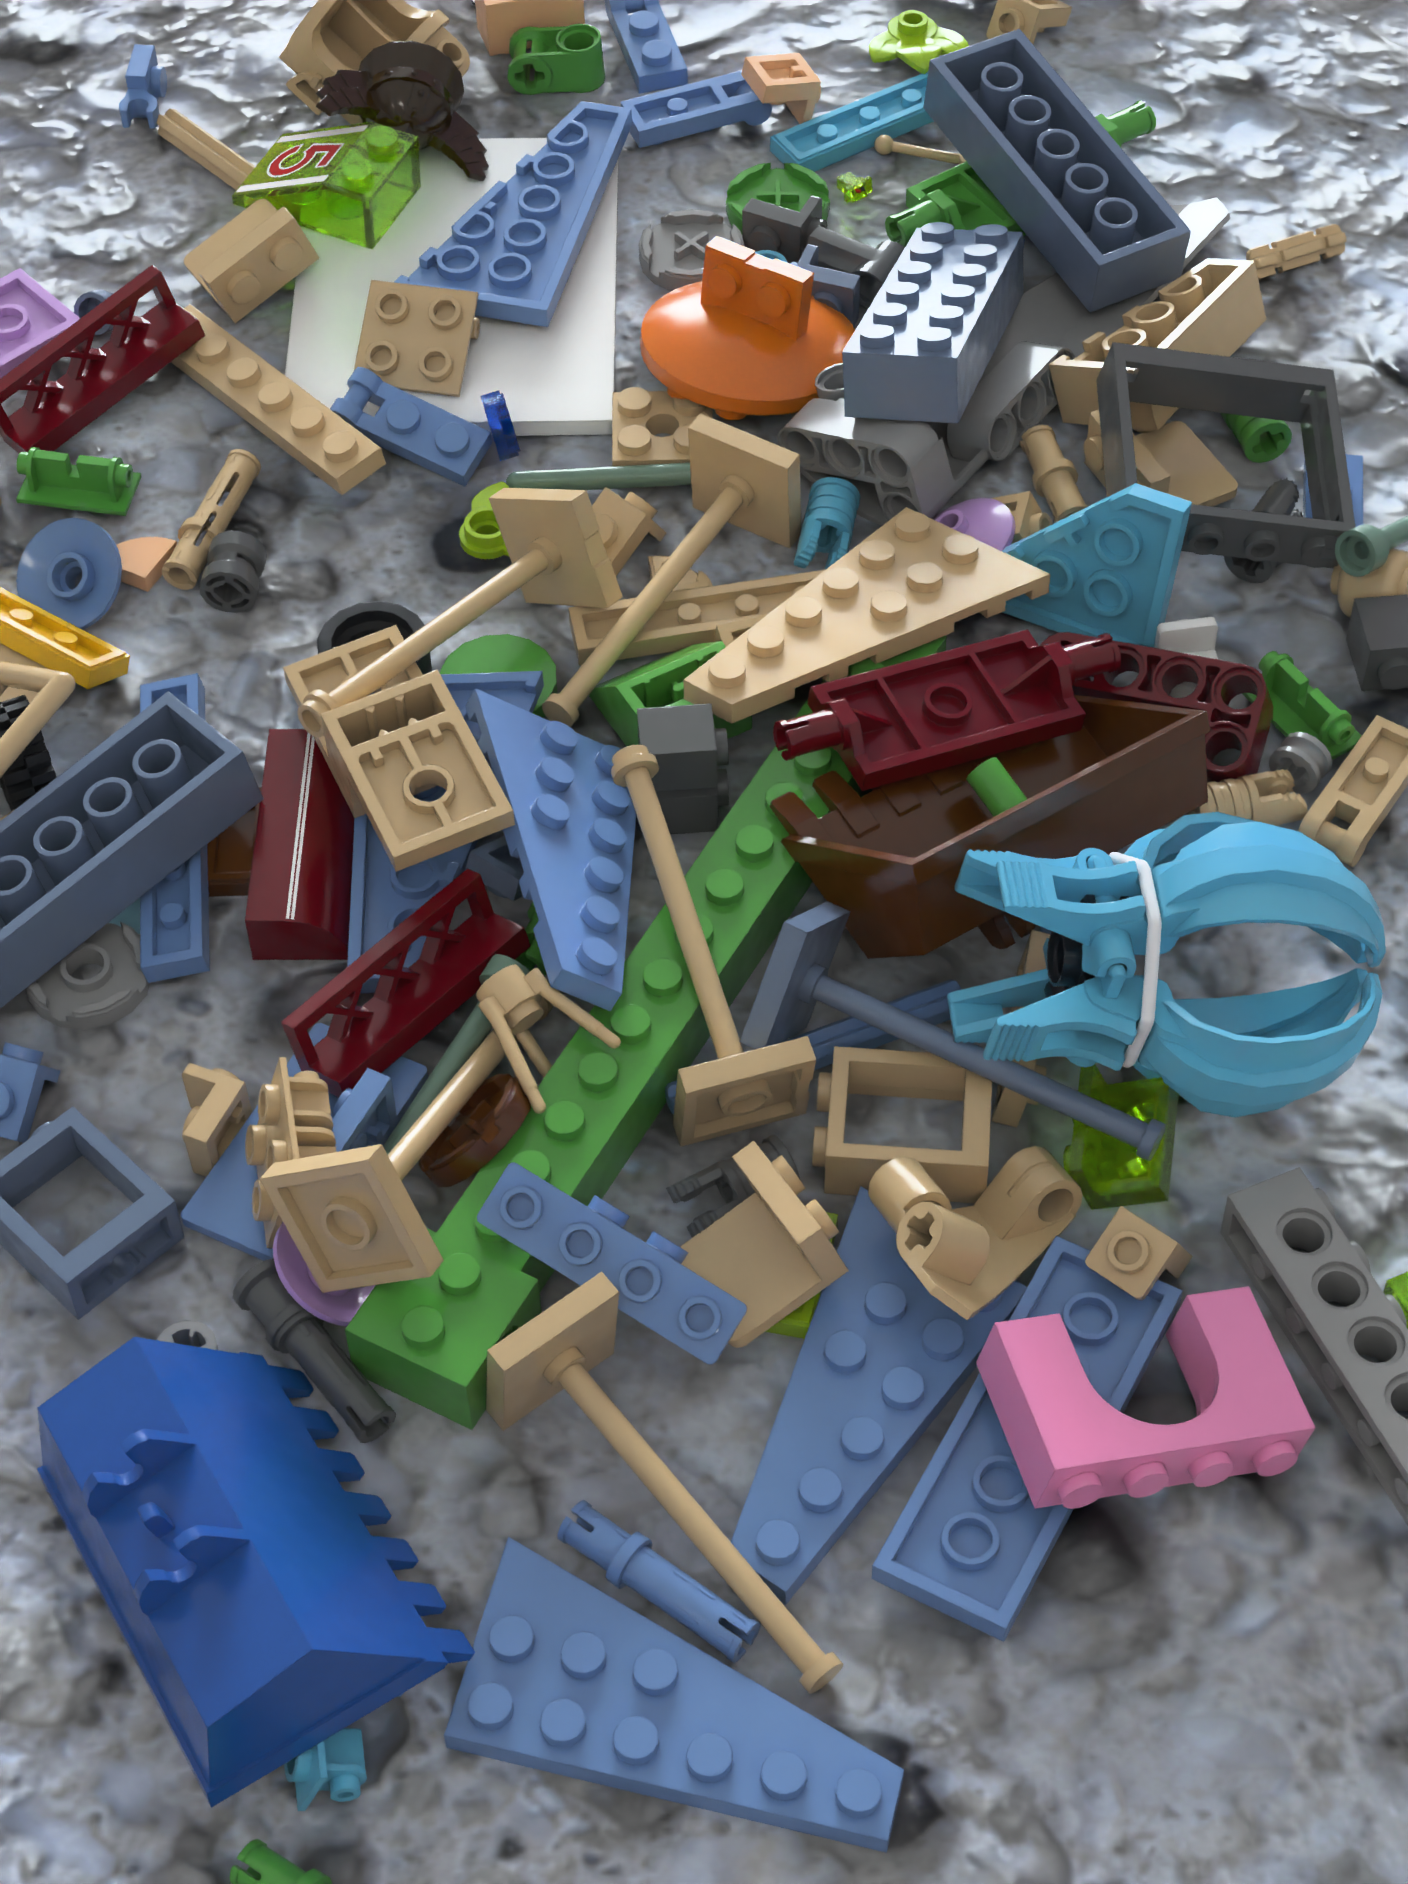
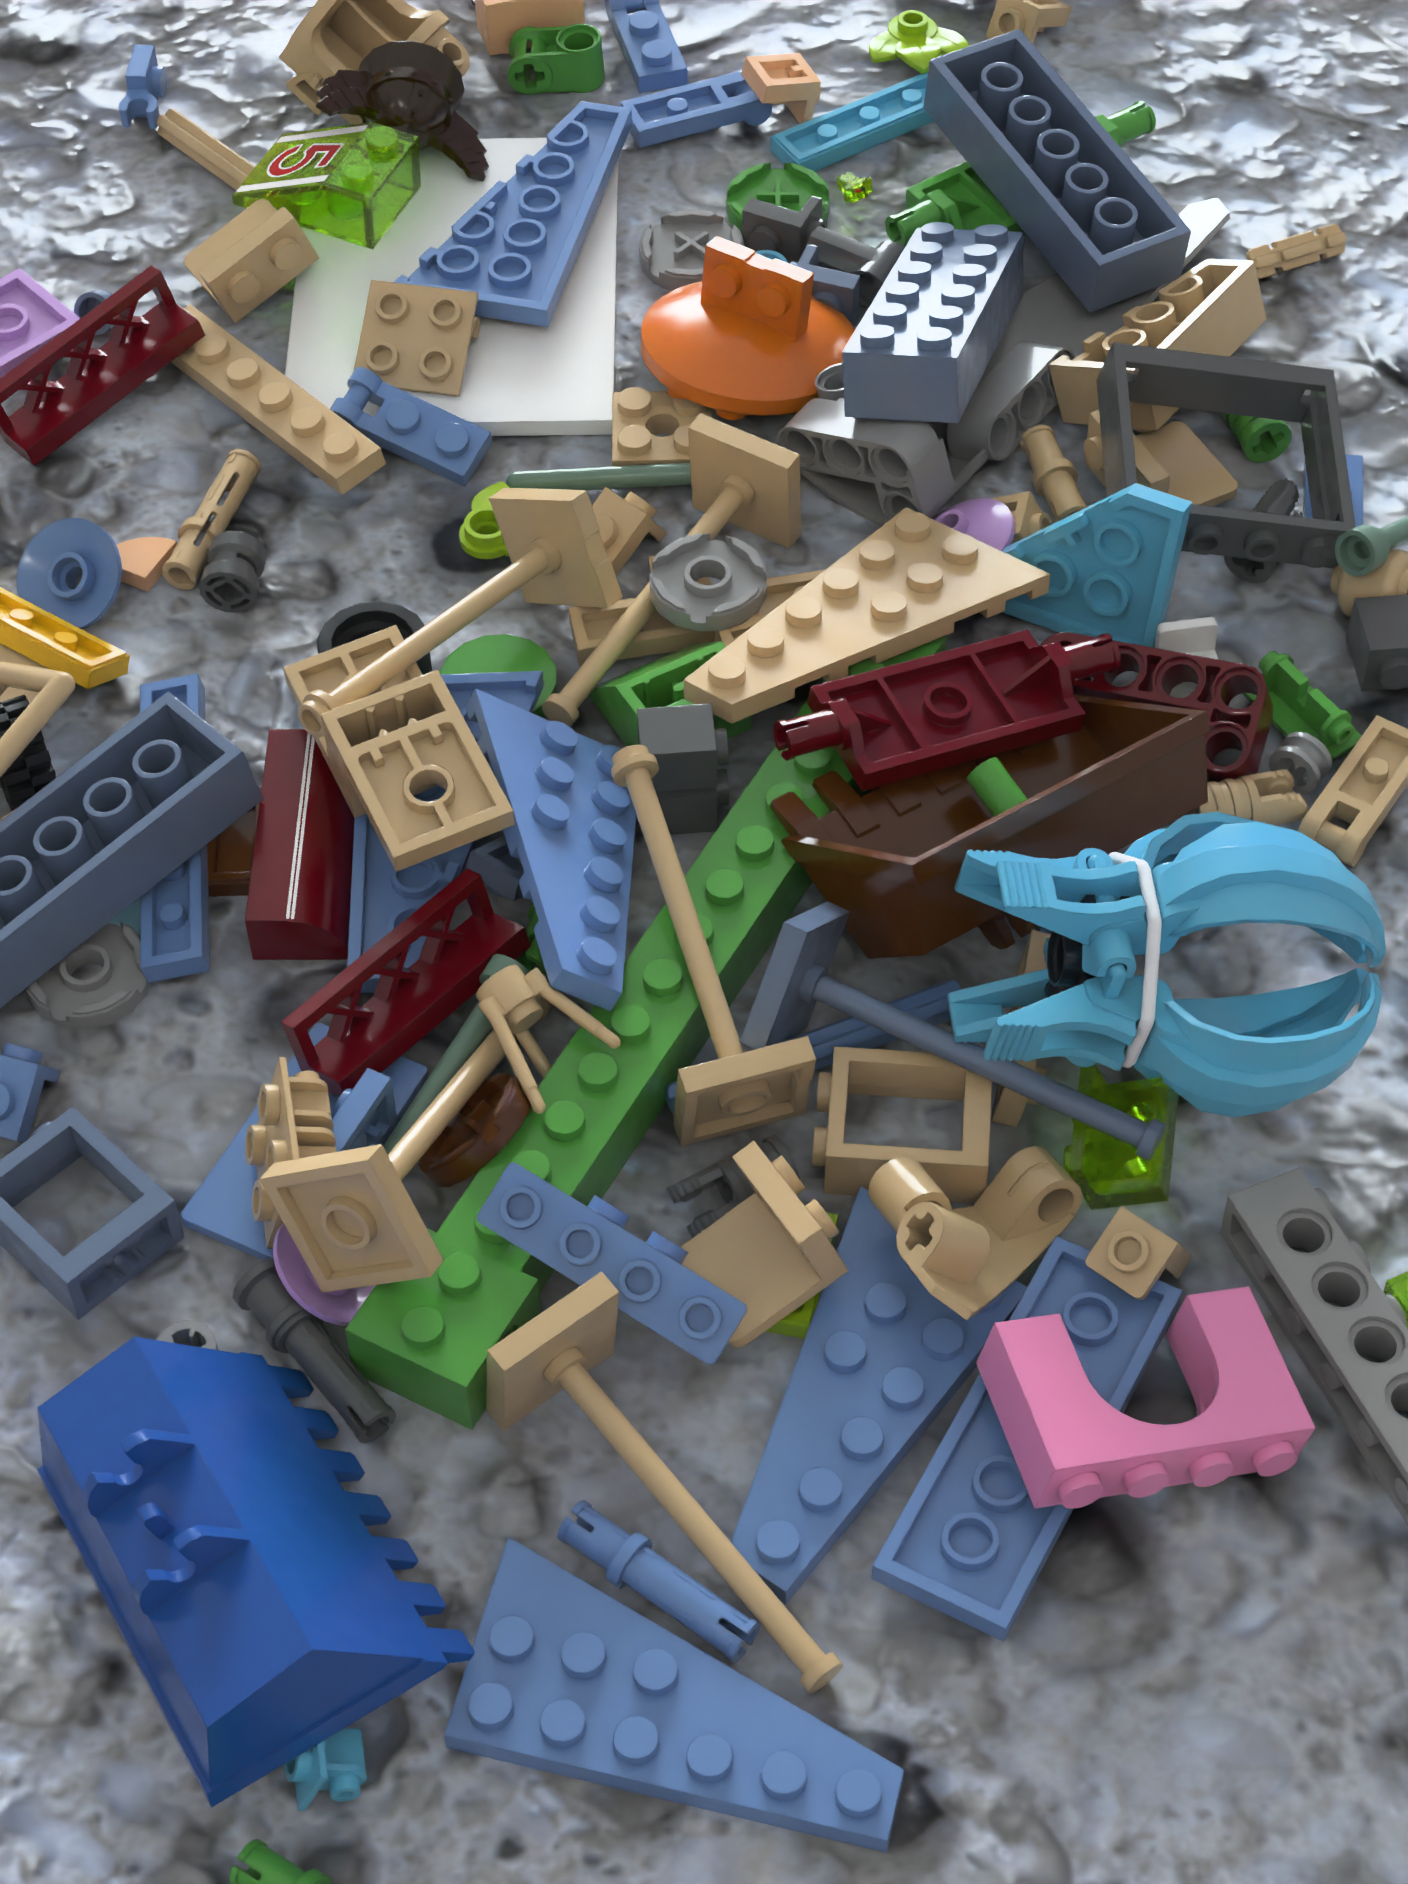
bright green hinge [16,447,142,516] -> none
tan bracket [181,1063,252,1177] -> none
clear blue tile [480,390,521,461] -> none
medium azure hinge [794,477,861,569] -> none
tan hinge [874,135,966,165] -> none
none -> light grey tile [649,534,767,632]

